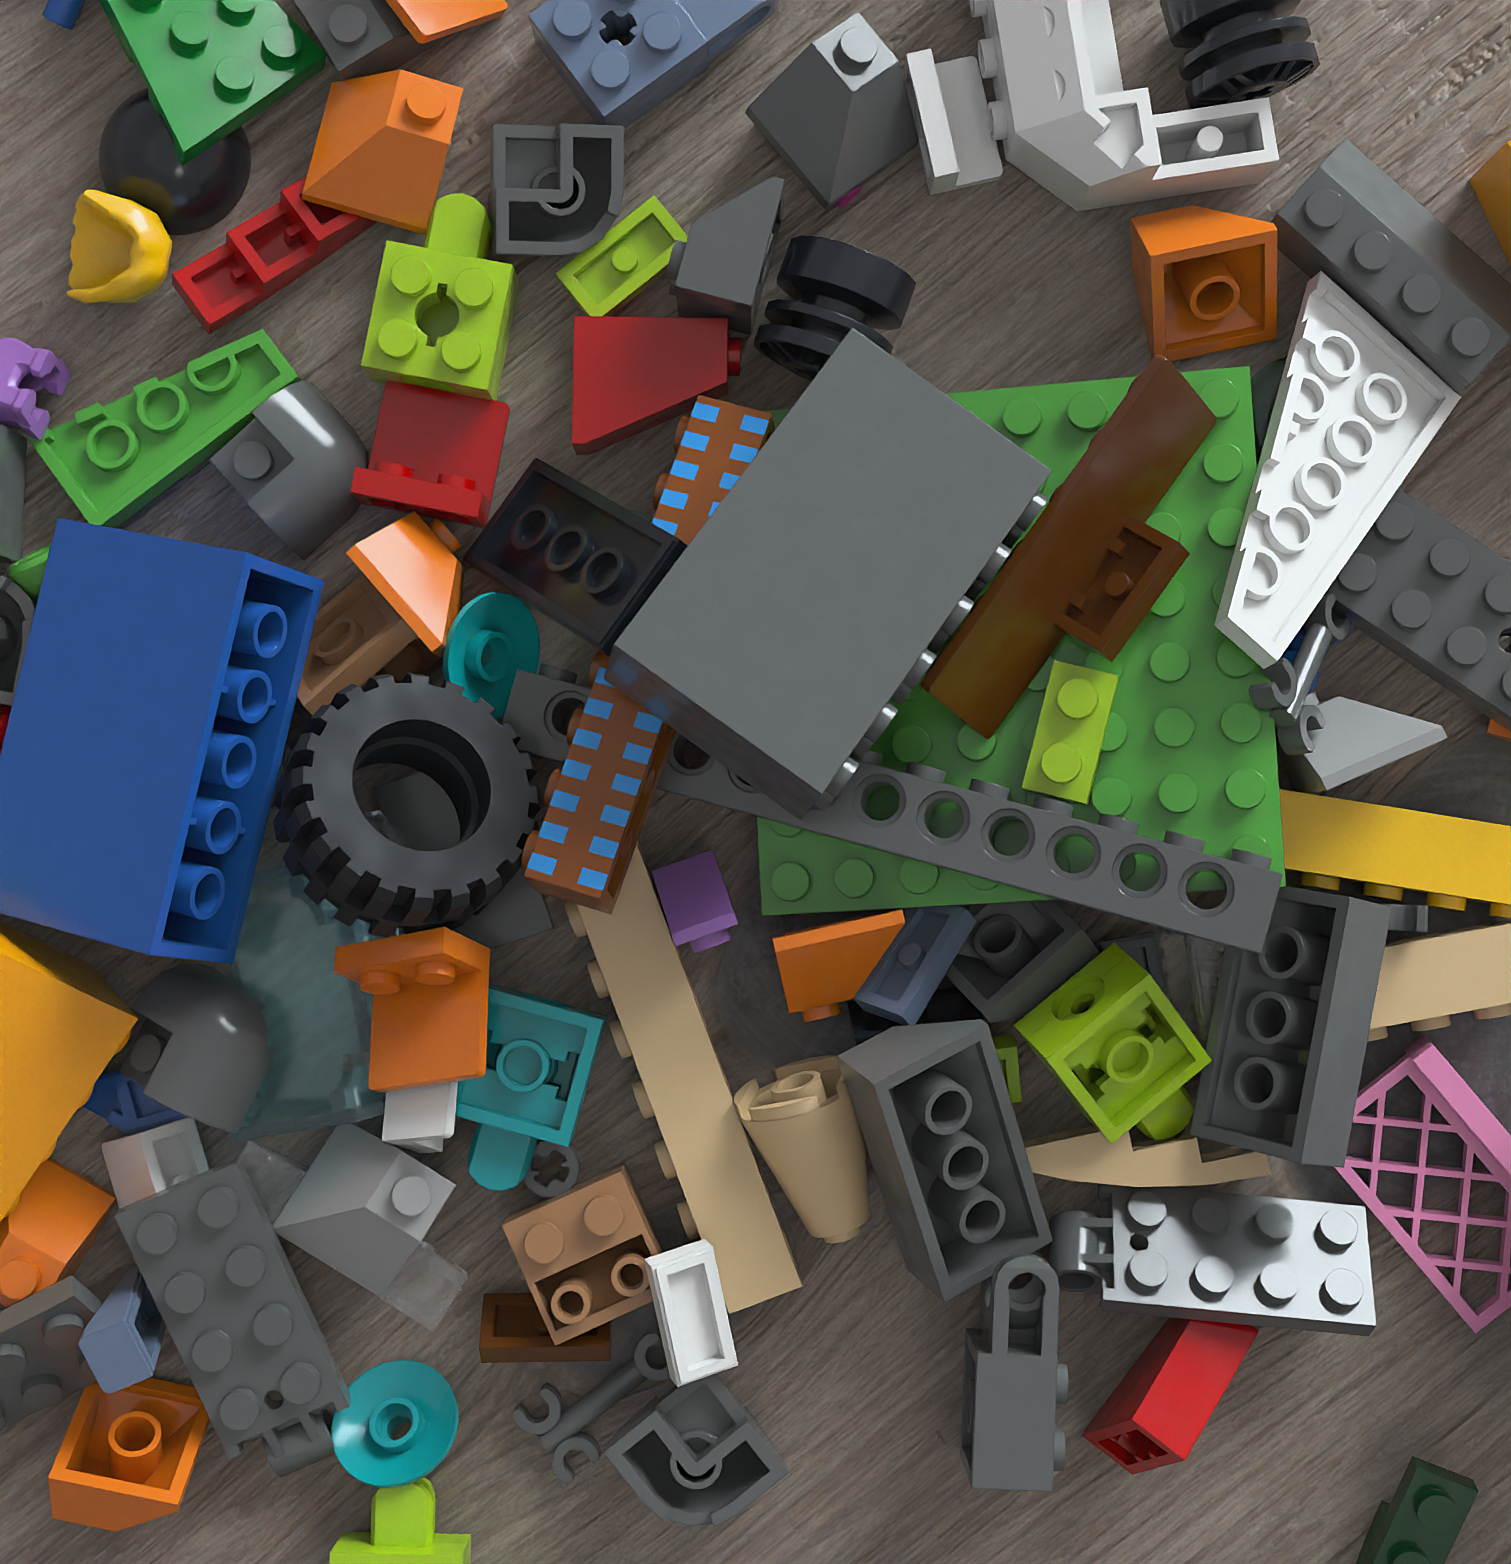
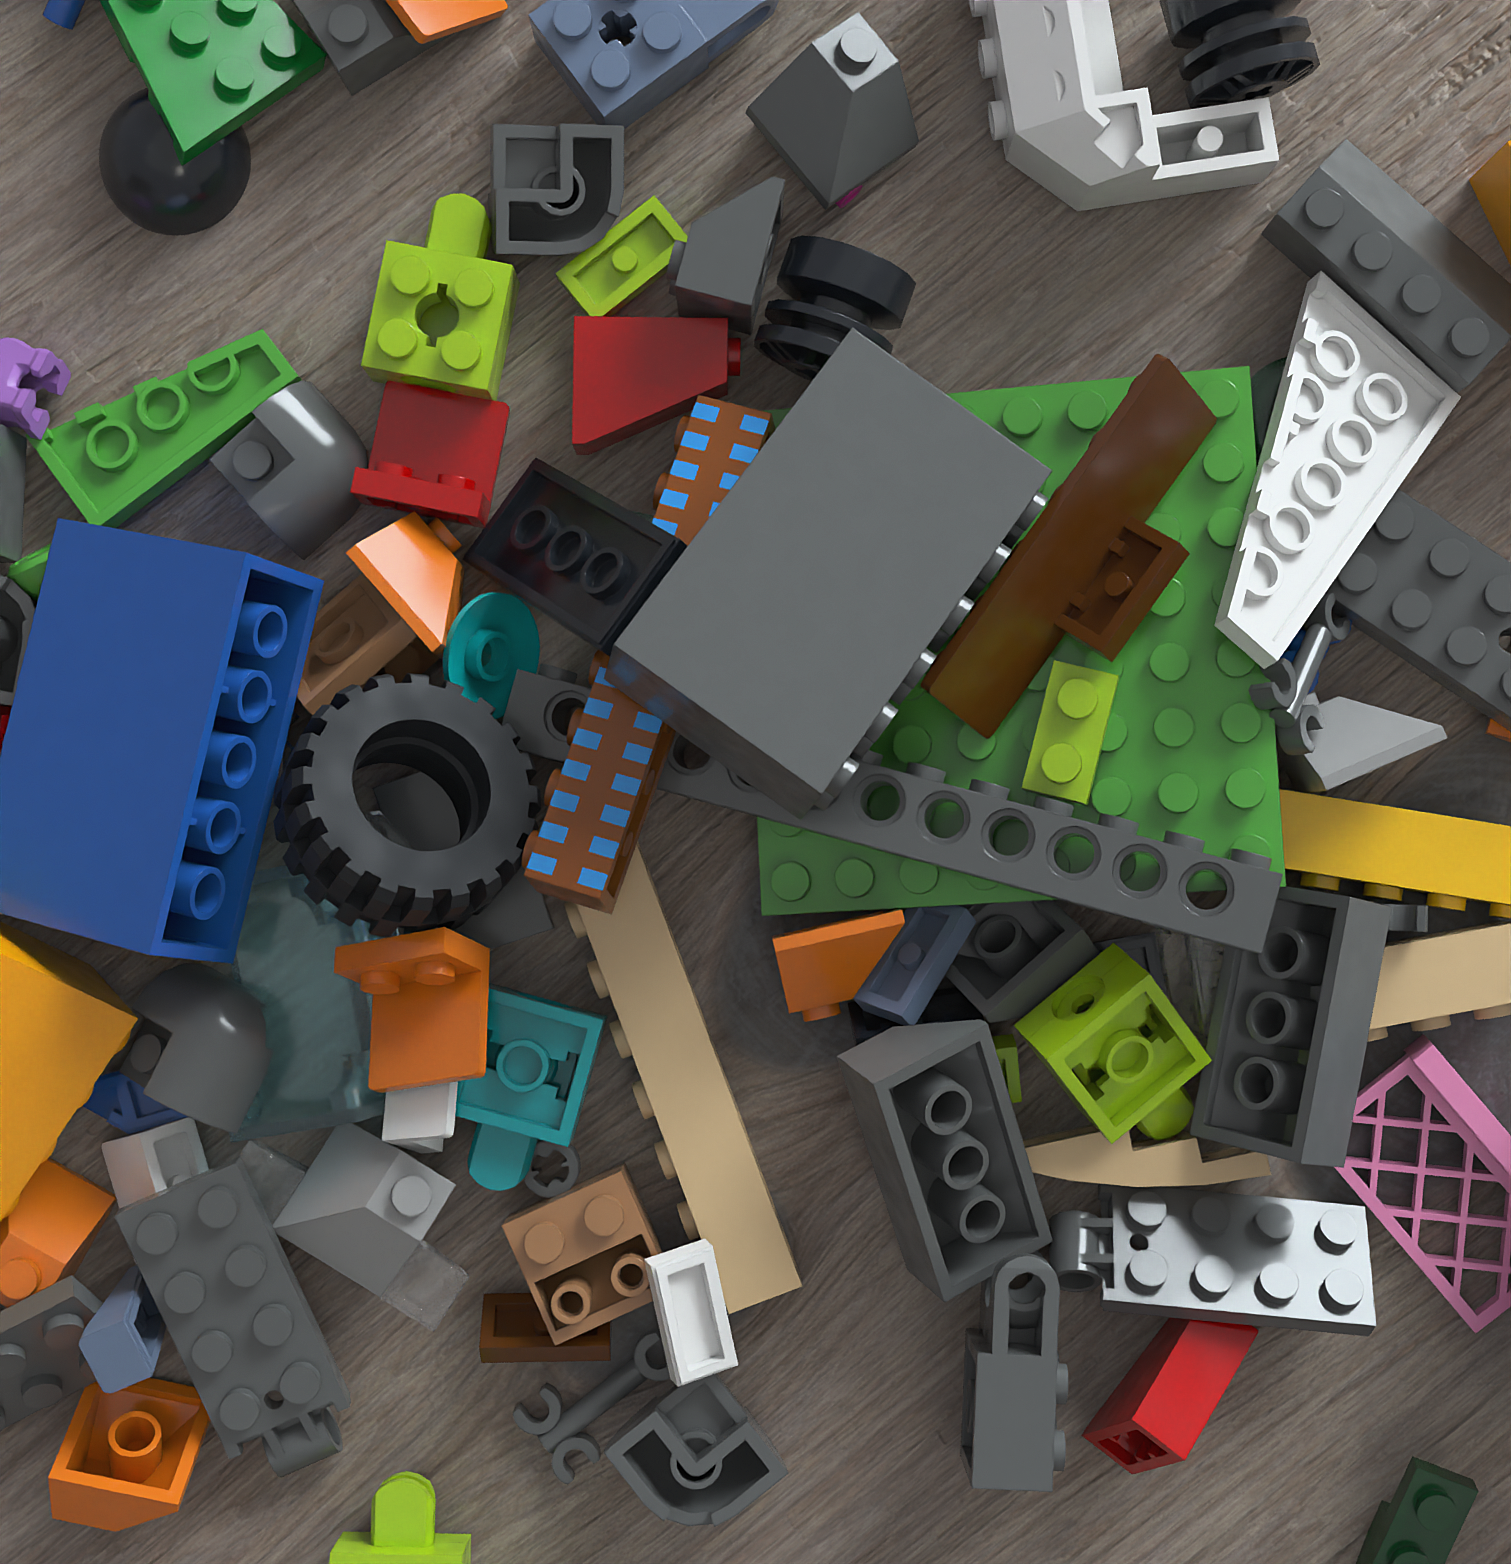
yellow hair [66,189,172,304] -> none
red slope [172,176,377,334] -> none
orange slope [301,69,463,235] -> none
teal dish [331,1360,459,1488] -> none
medium lavender slope [652,849,739,953] -> none
tan cone [733,1055,870,1244] -> none
white panel [902,48,1003,195] -> none
orange slope [1130,205,1278,361] -> none

